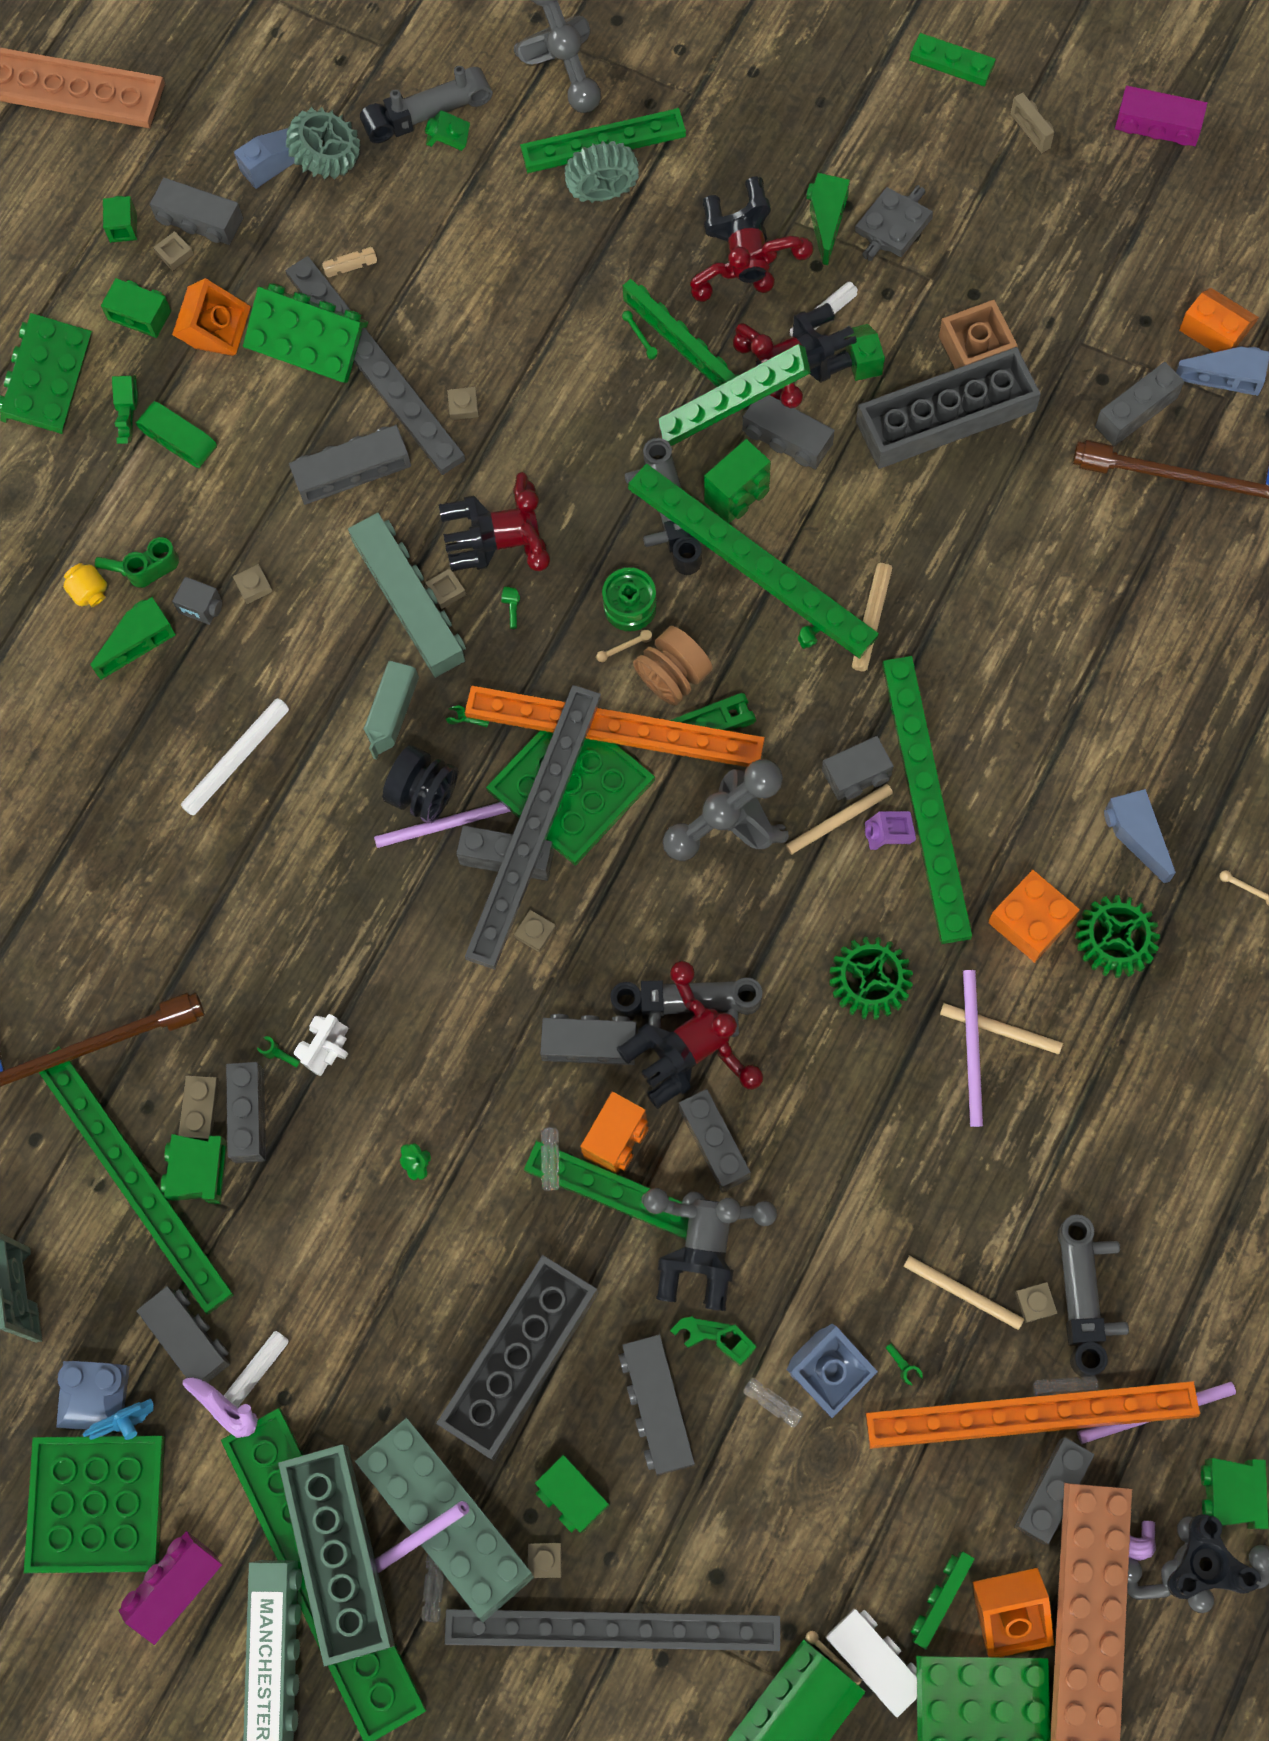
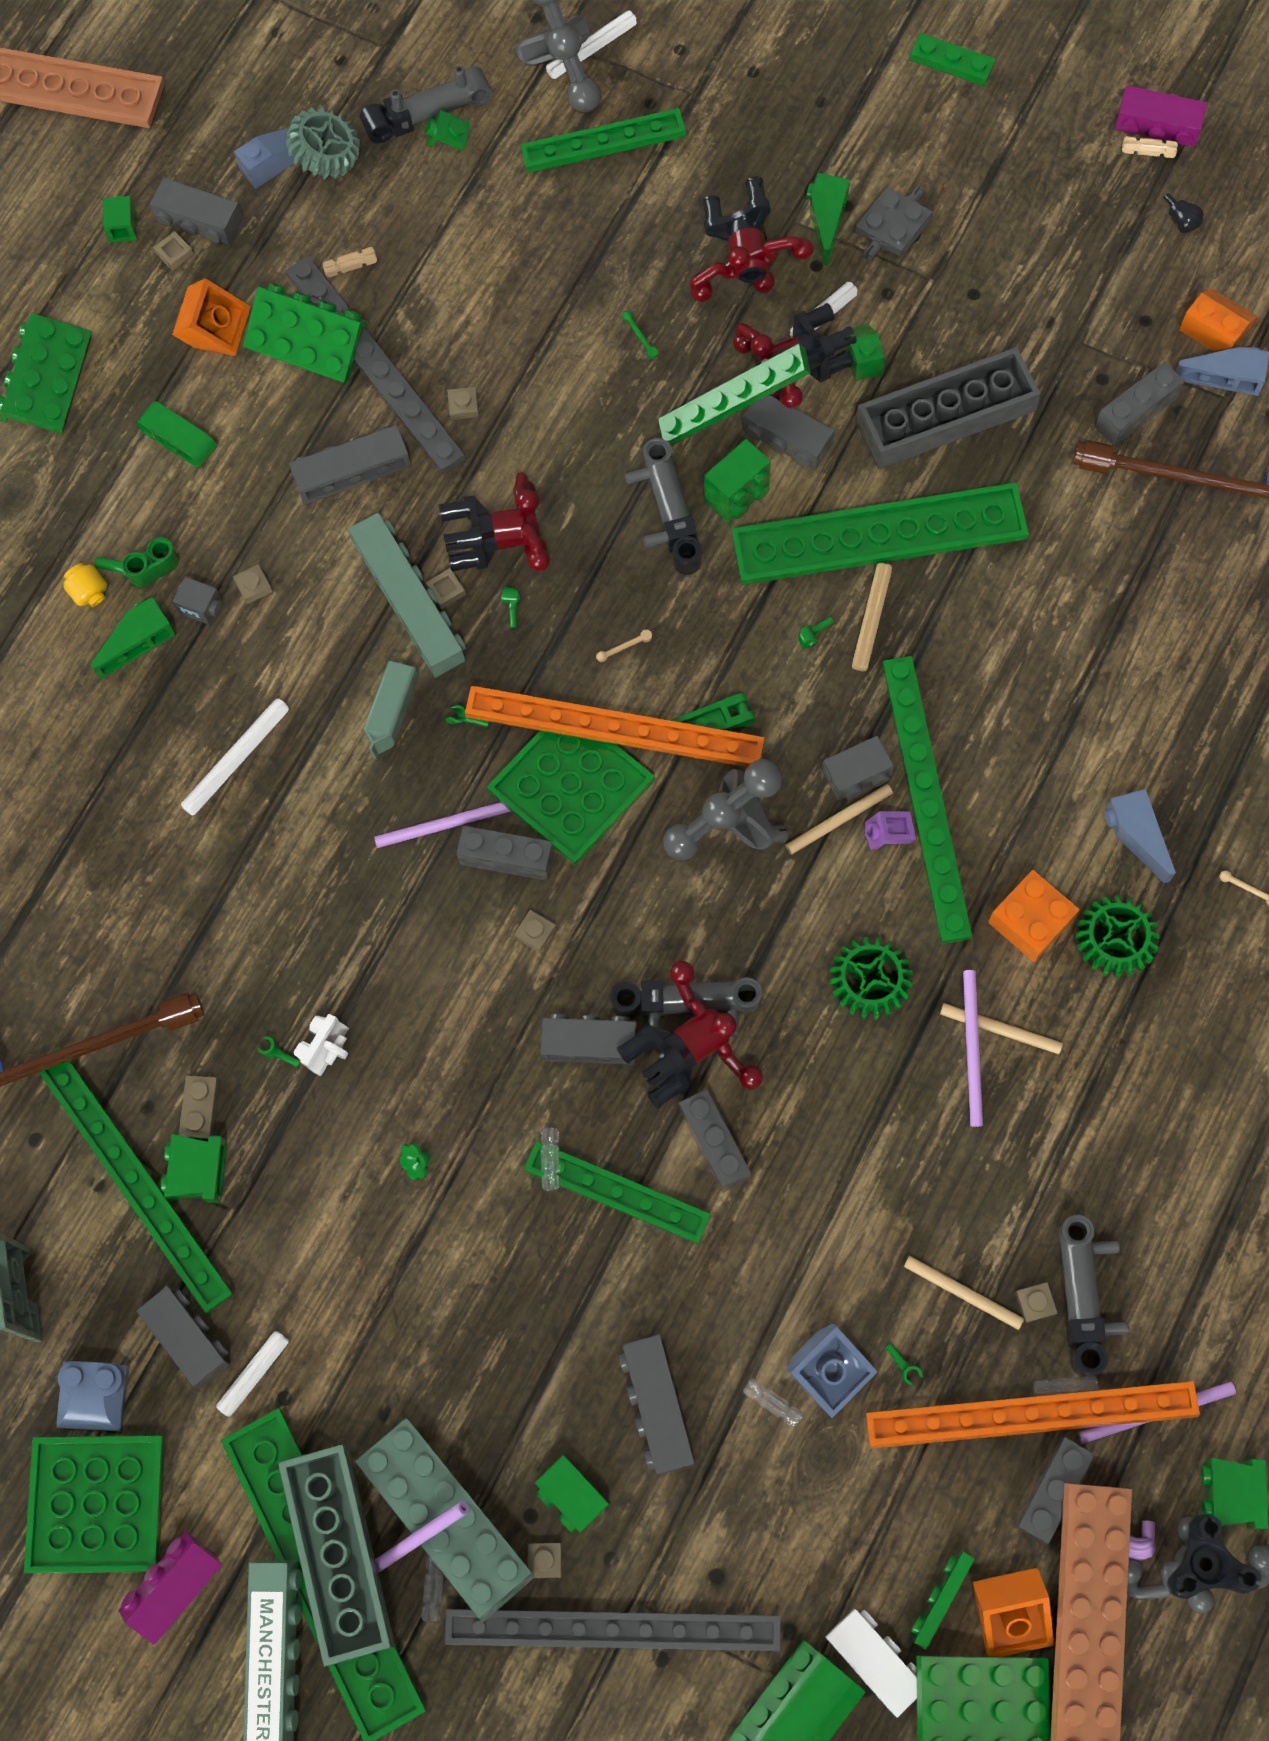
dark azure piece [83,1399,153,1440] -> none
green brick [101,278,171,338] -> none
green piece [112,375,139,444] -> none
lavender piece [183,1378,258,1438] -> none
dark grey brick [226,1062,266,1163] -> none
black wheel [382,745,459,824] -> none
dark grey brick [436,1255,599,1461] -> none
dark grey plate [465,685,601,970] -> none
sand green gear [565,141,639,203] -> none
orange brick [580,1091,649,1174] -> none
green wheel [602,567,657,631] -> none
green plate [623,279,739,387] -> none
green plate [628,463,879,659] -> none
medium nougat wheel [633,626,712,706] -> none
wheel [641,1188,777,1311] -> none
green piece [670,1316,757,1367] -> none
tan hinge [805,1631,862,1685] -> none
medium nougat brick [939,300,1018,369] -> none
dark tan plate [1010,92,1054,153] -> none
none -> white axle [546,11,637,79]
none -> green plate [731,482,1029,586]
none -> tan axle [1122,136,1178,158]
none -> black piece [1164,193,1204,233]

